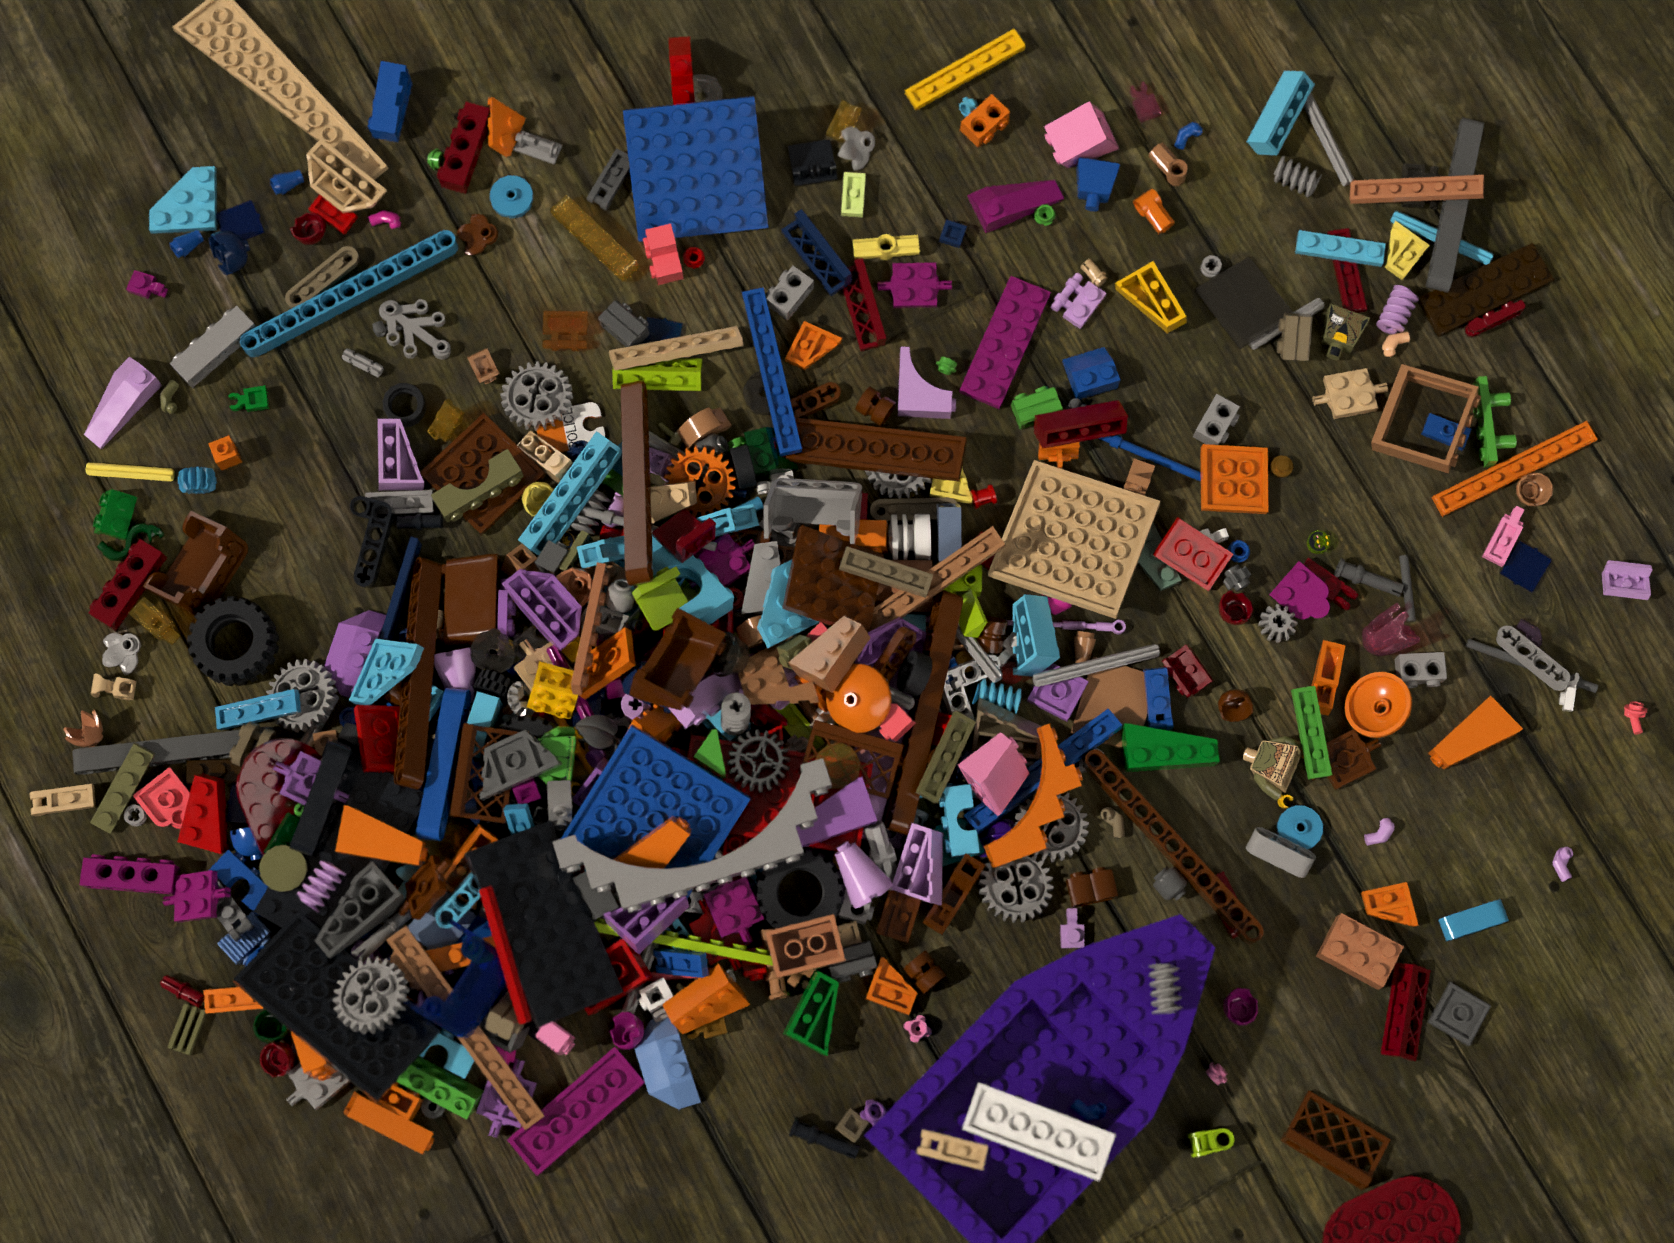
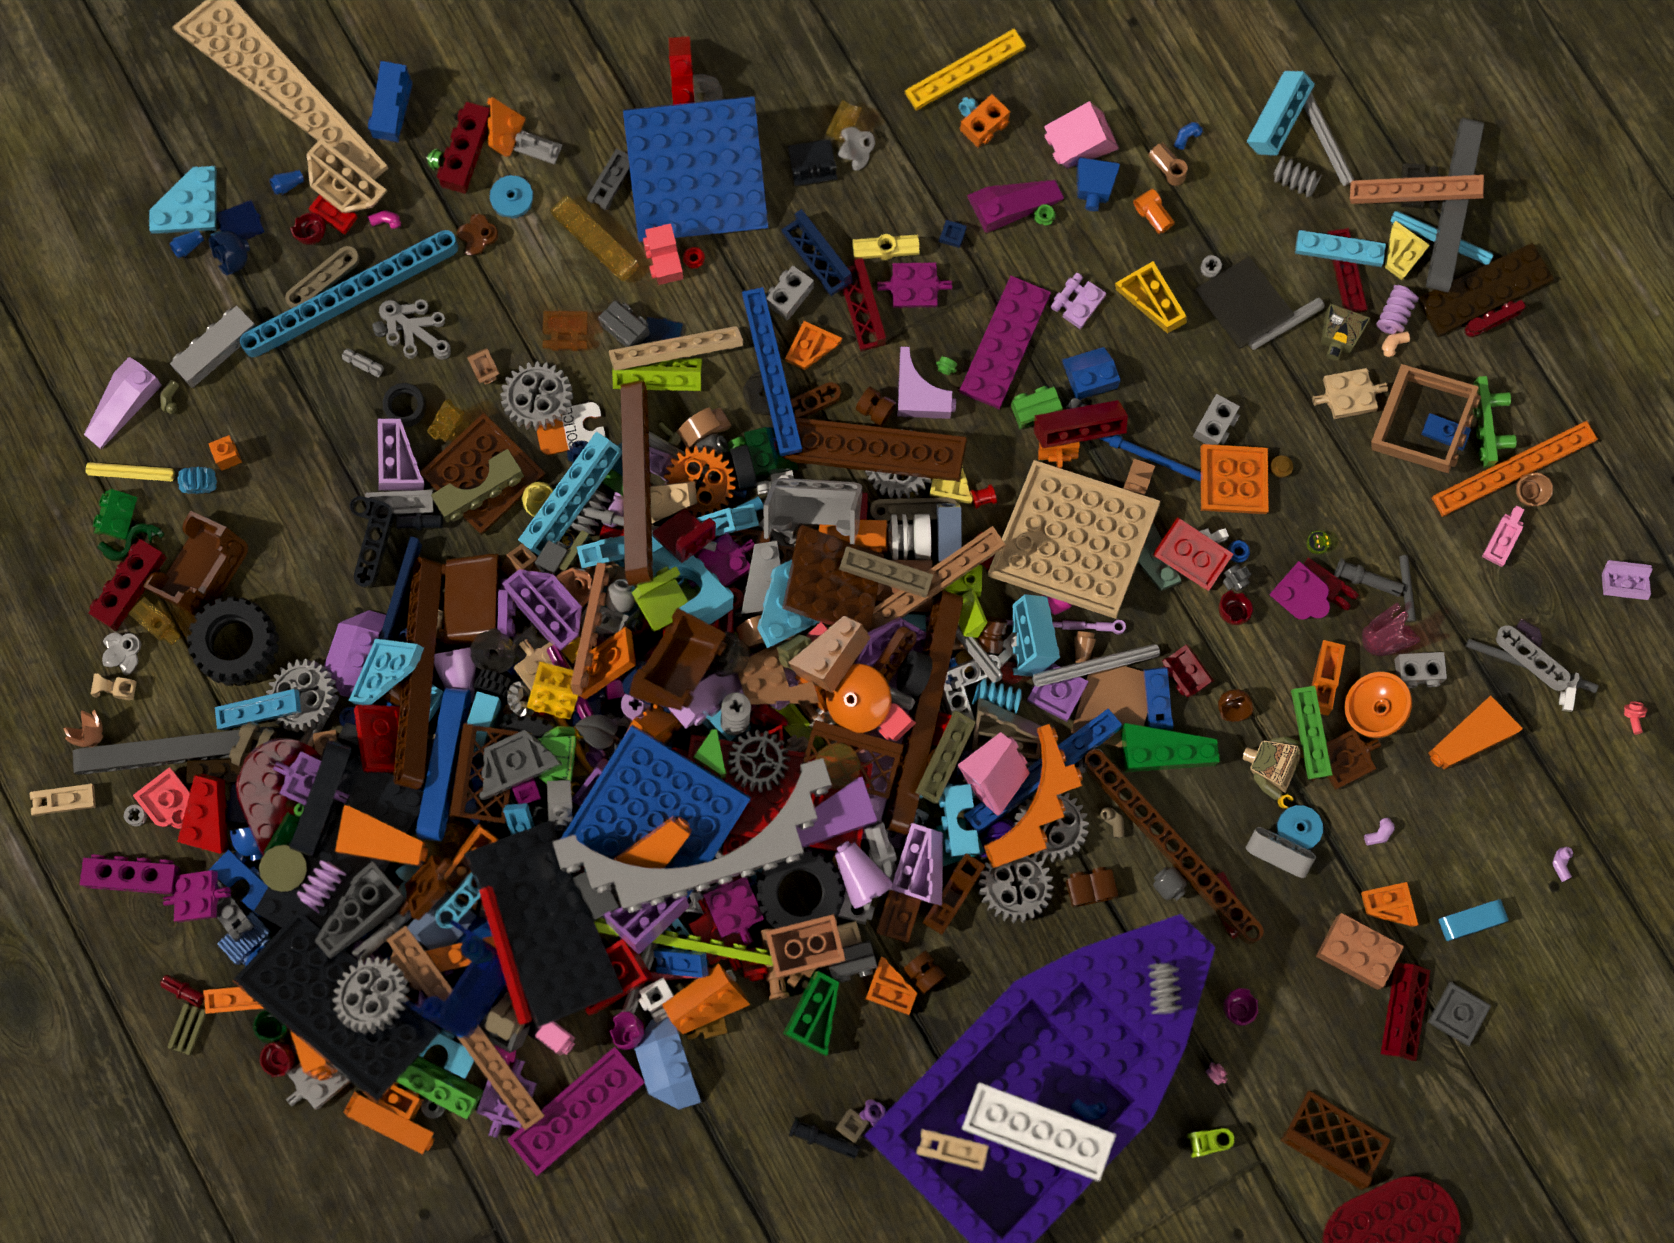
olive plate [90,742,156,834] -> none
magenta plate [126,270,168,299] -> none
green plate [228,385,270,412] -> none
tan slope [517,431,573,484] -> none
yellowish green plate [841,172,866,217] -> none
bright pink plate [904,1015,931,1043] -> none
lavender plate [1060,908,1085,949] -> none
tan pin [1080,259,1107,287] -> none
clear pink plate [1130,82,1161,123] -> none
light grey gear [1258,604,1298,643] -> none
dark tan brick [1277,313,1313,361] -> none
clear blue piece [1500,541,1551,593] -> none

